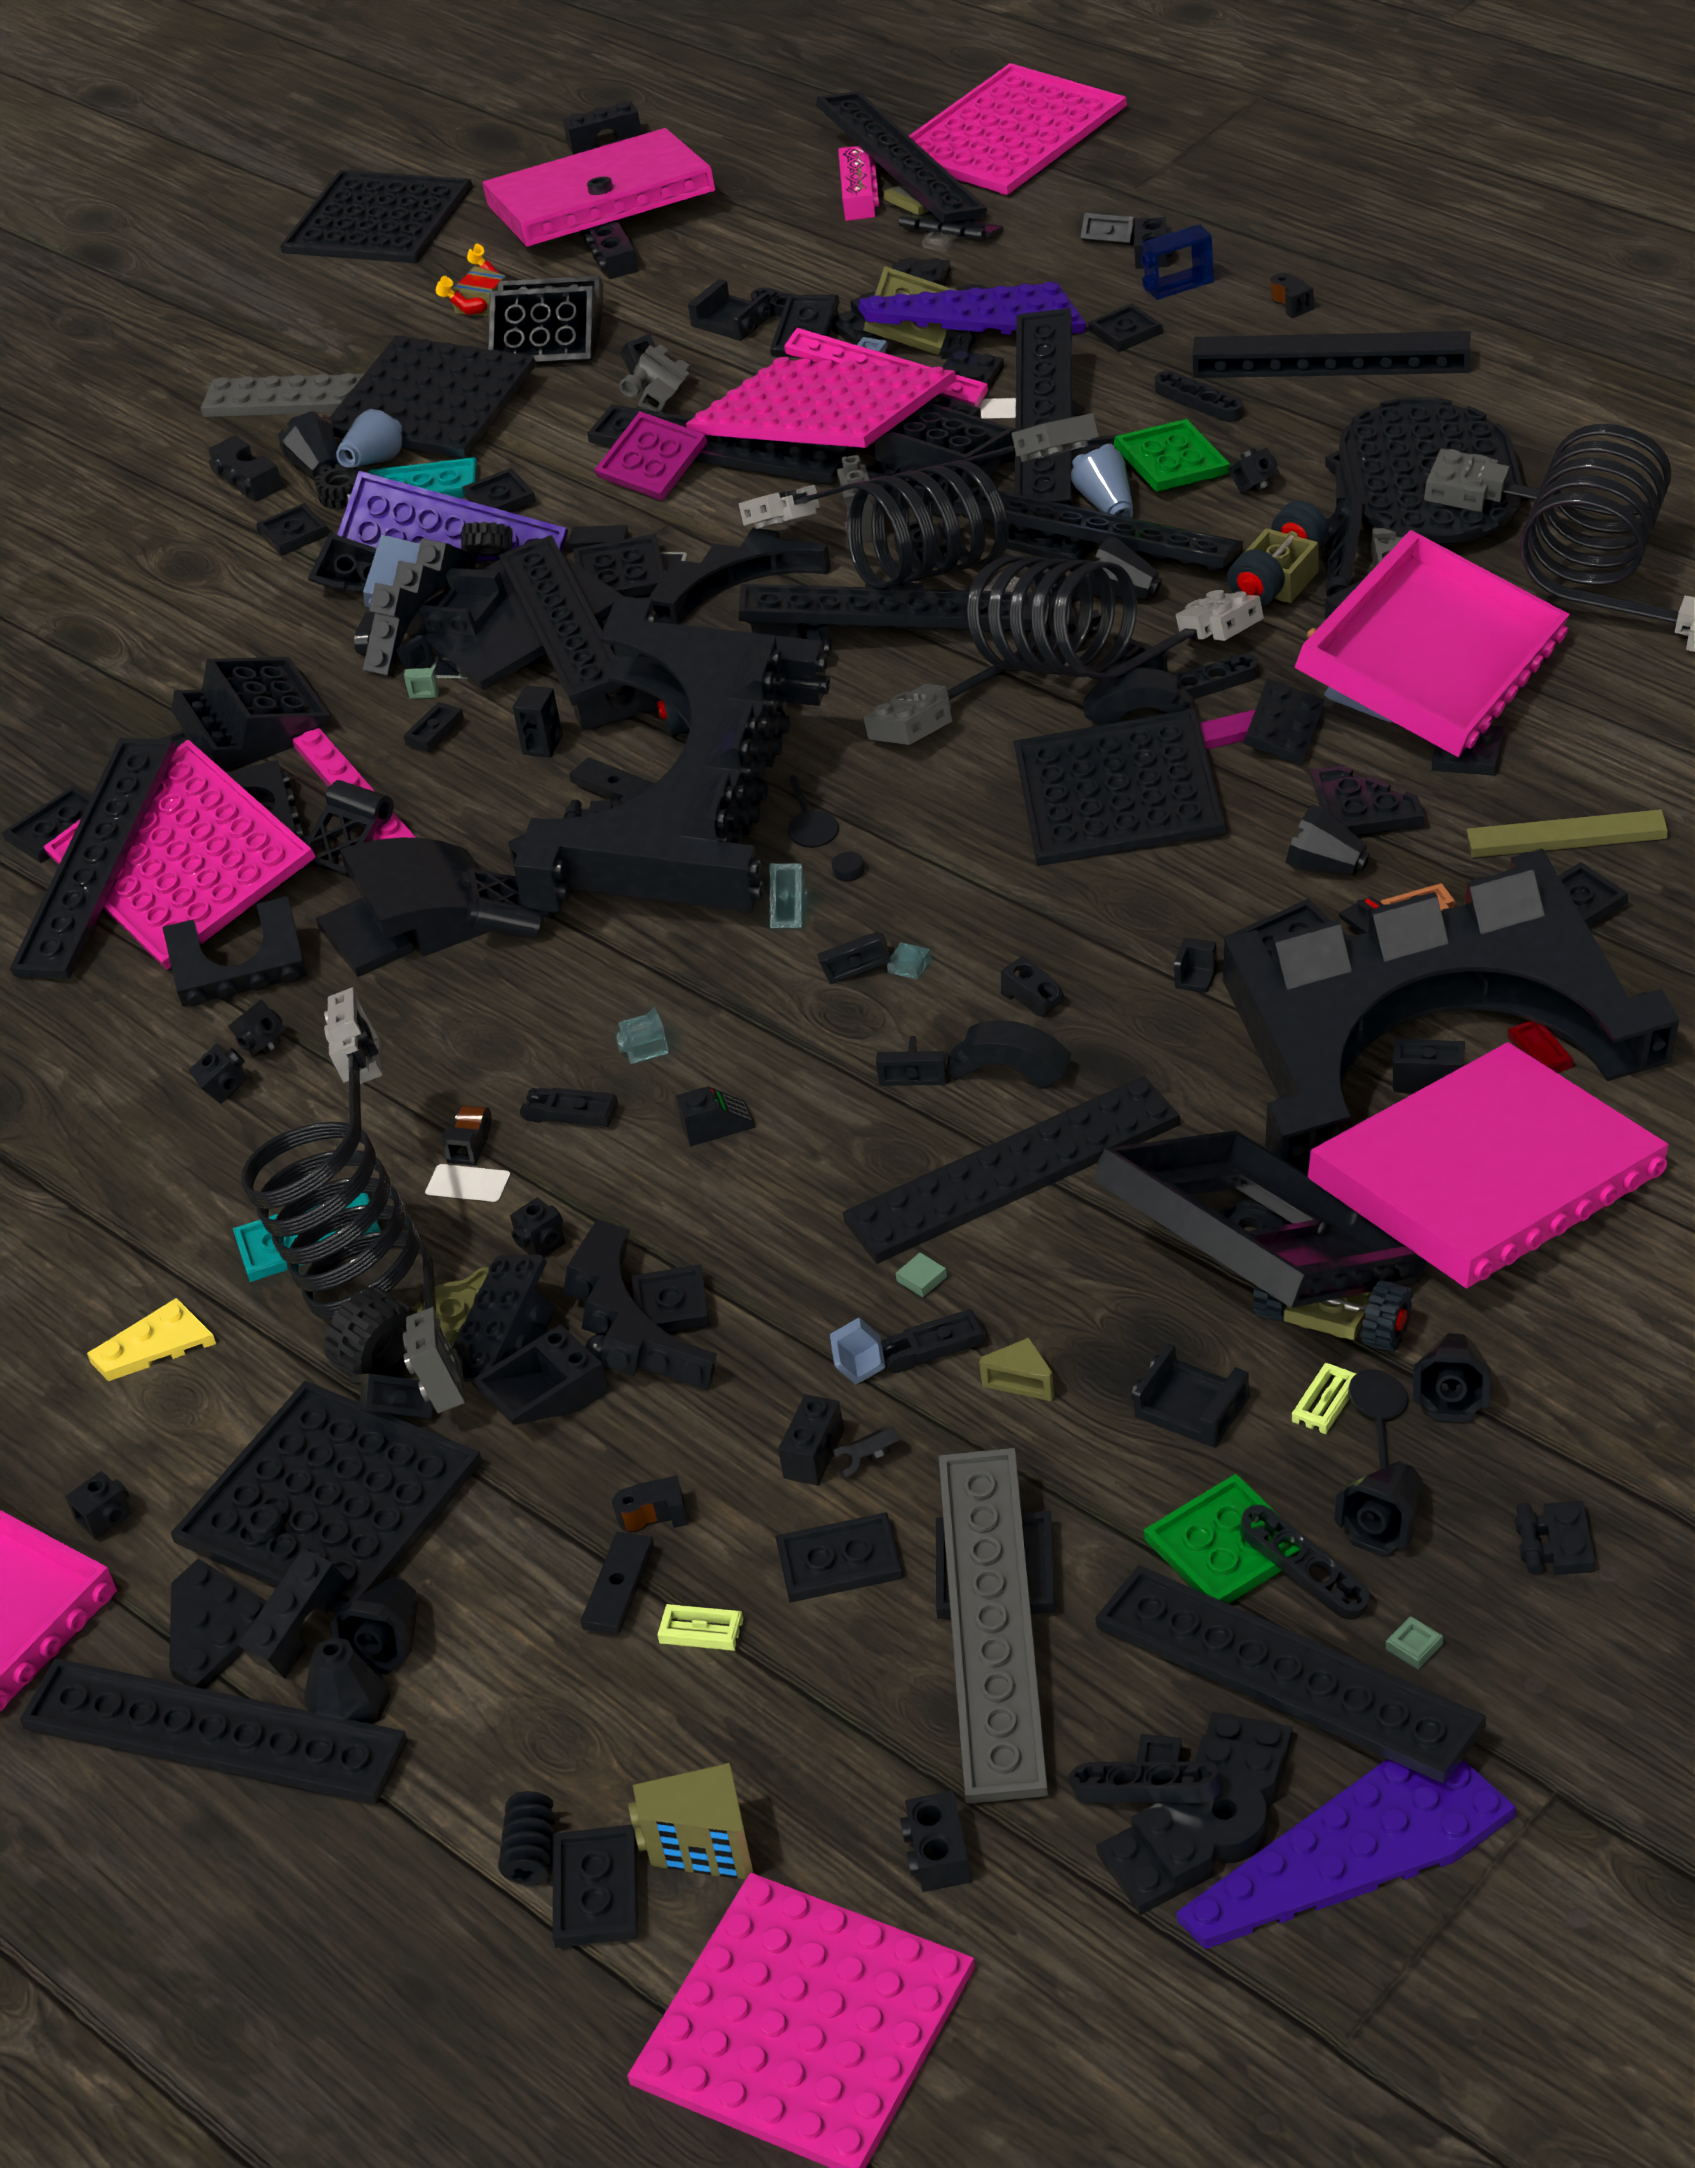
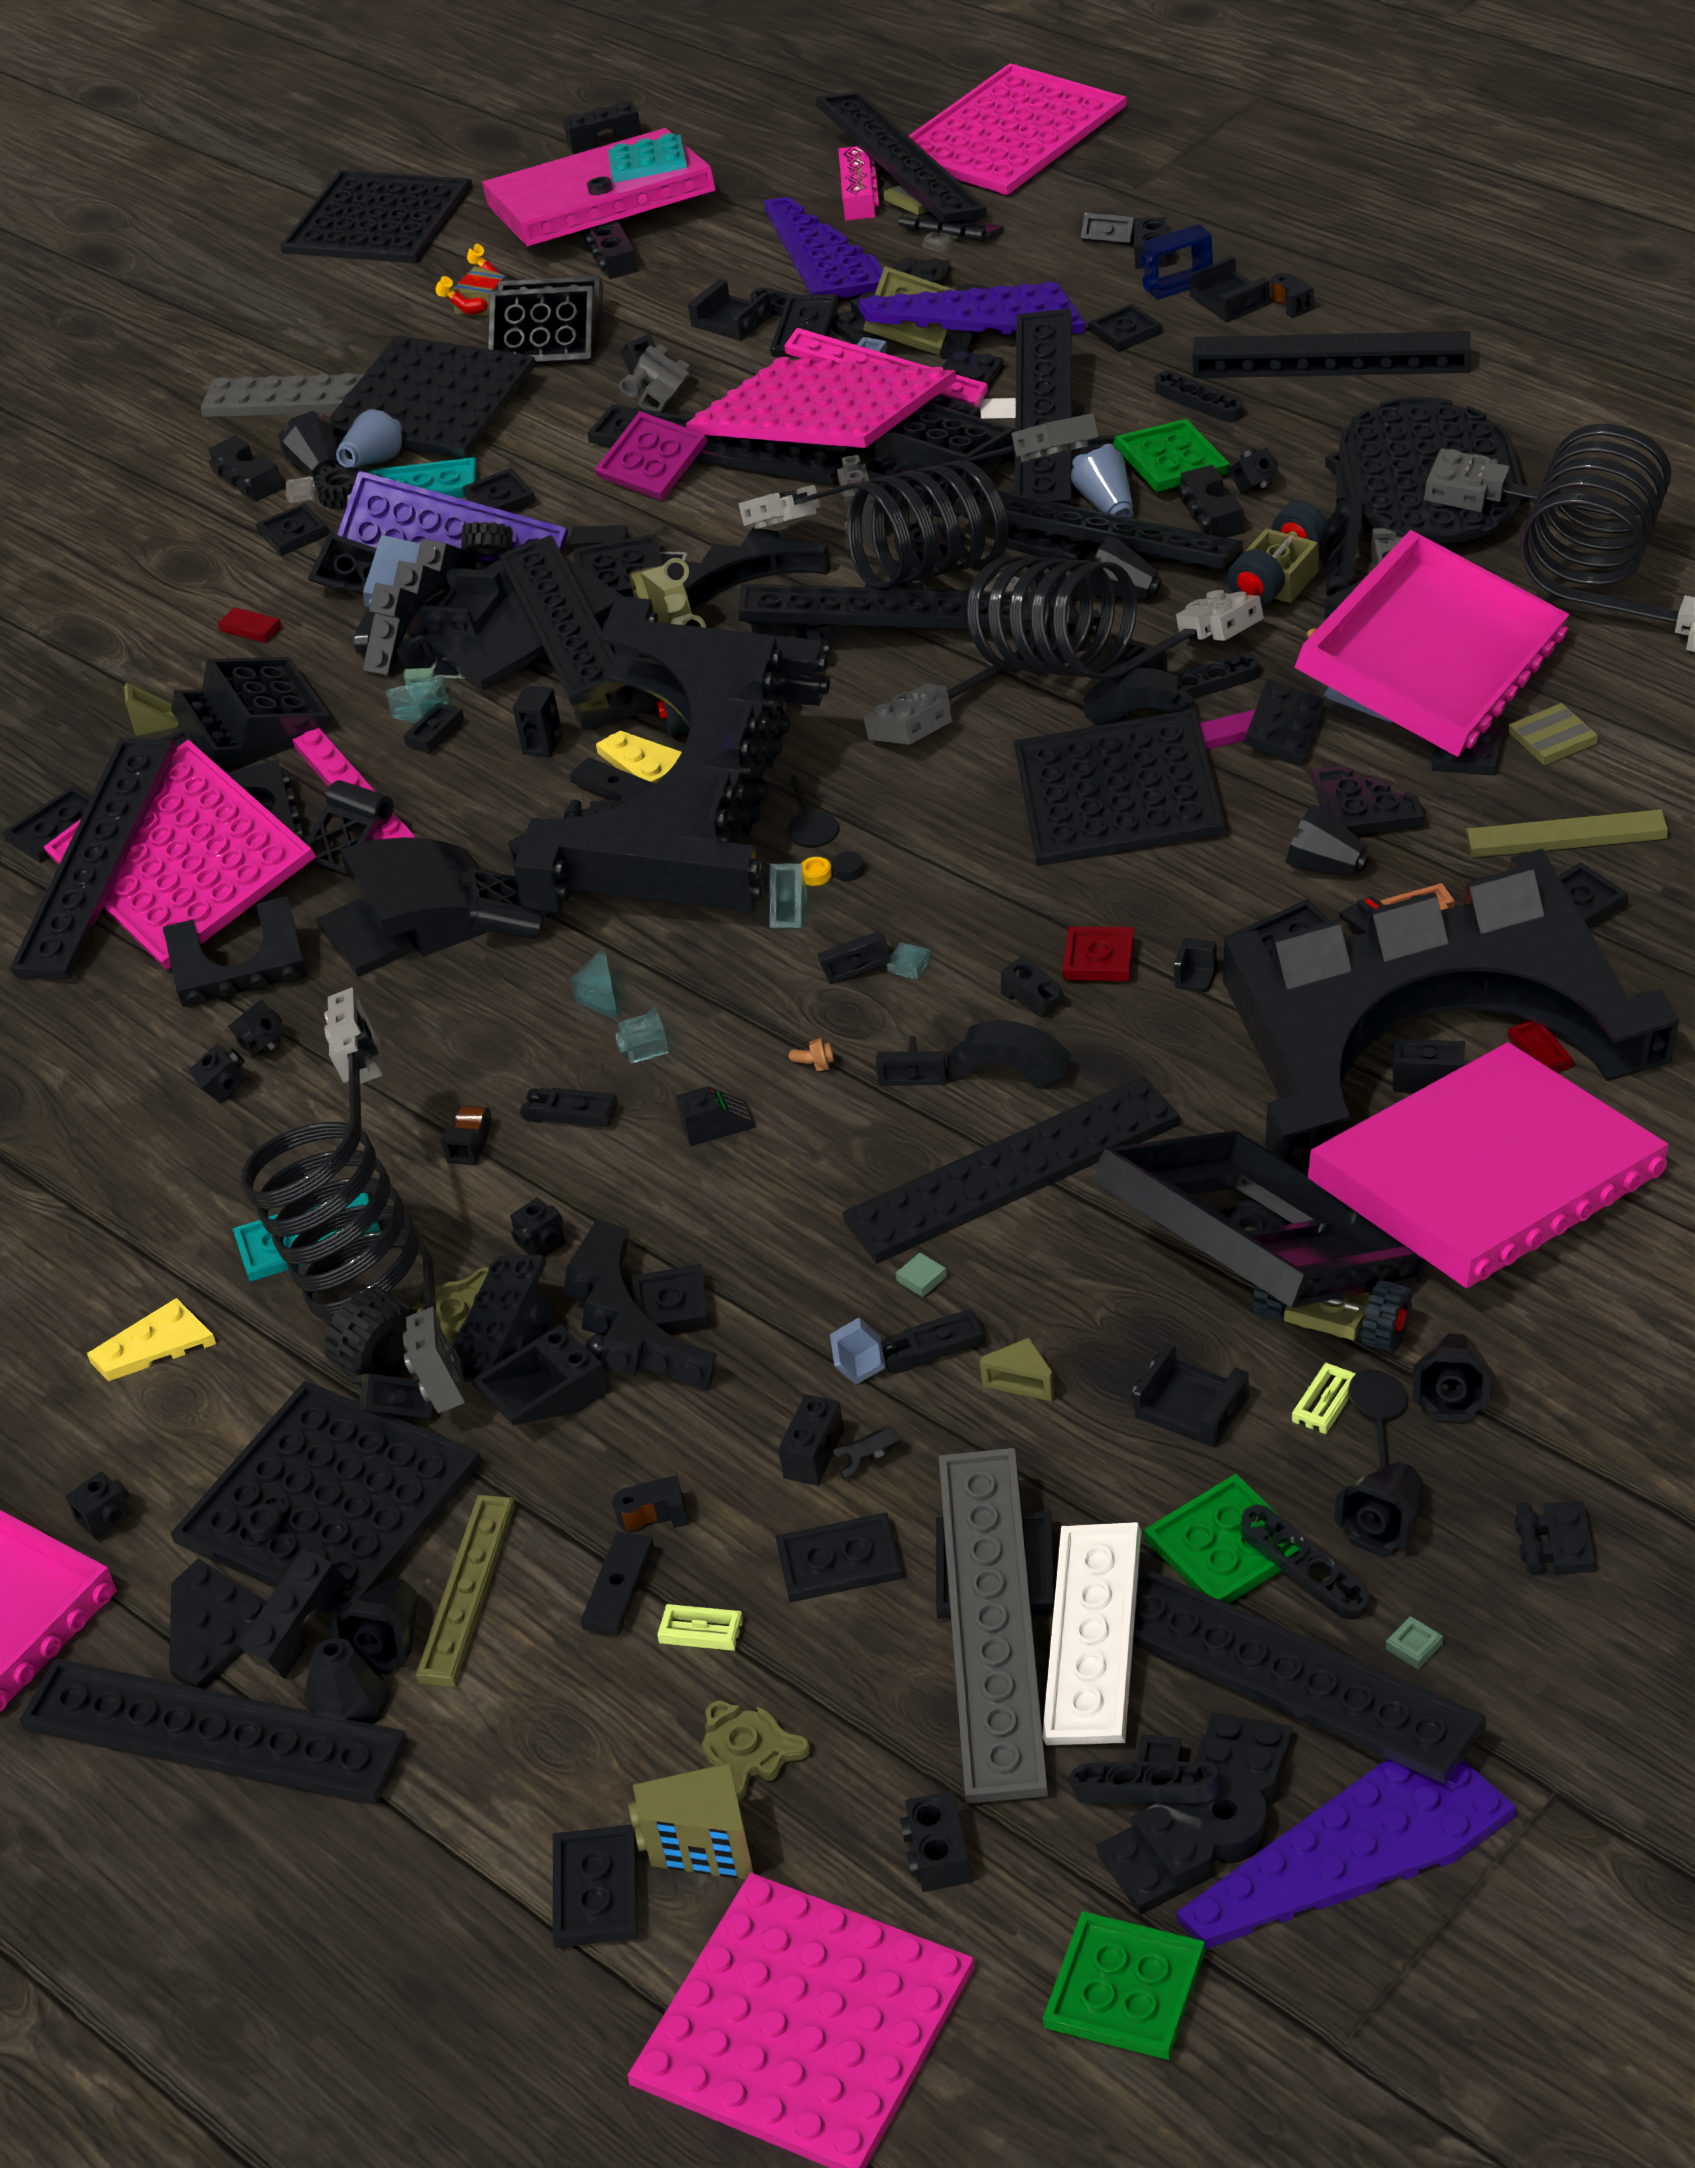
white sticker [425,1164,510,1202] -> none
black piece [498,1791,556,1886] -> none
none -> olive slope [124,683,180,736]
none -> dark red tile [218,607,282,643]
none -> clear tile [286,476,315,504]
none -> clear light blue slope [385,676,449,724]
none -> olive tile [416,1495,516,1687]
none -> clear light blue slope [571,951,618,1018]
none -> light yellow wing [596,731,682,784]
none -> teal plate [608,133,687,183]
none -> olive piece [630,558,706,628]
none -> olive tile [702,1701,810,1801]
none -> dark purple wing [764,197,883,298]
none -> medium nougat plate [789,1037,835,1071]
none -> yellow tile [799,857,832,886]
none -> white plate [1042,1522,1141,1745]
none -> green plate [1043,1911,1206,2060]
none -> dark red plate [1063,926,1135,981]
none -> black arch [1178,464,1244,538]
none -> black panel [1189,256,1271,323]
none -> olive tile [1509,703,1598,766]

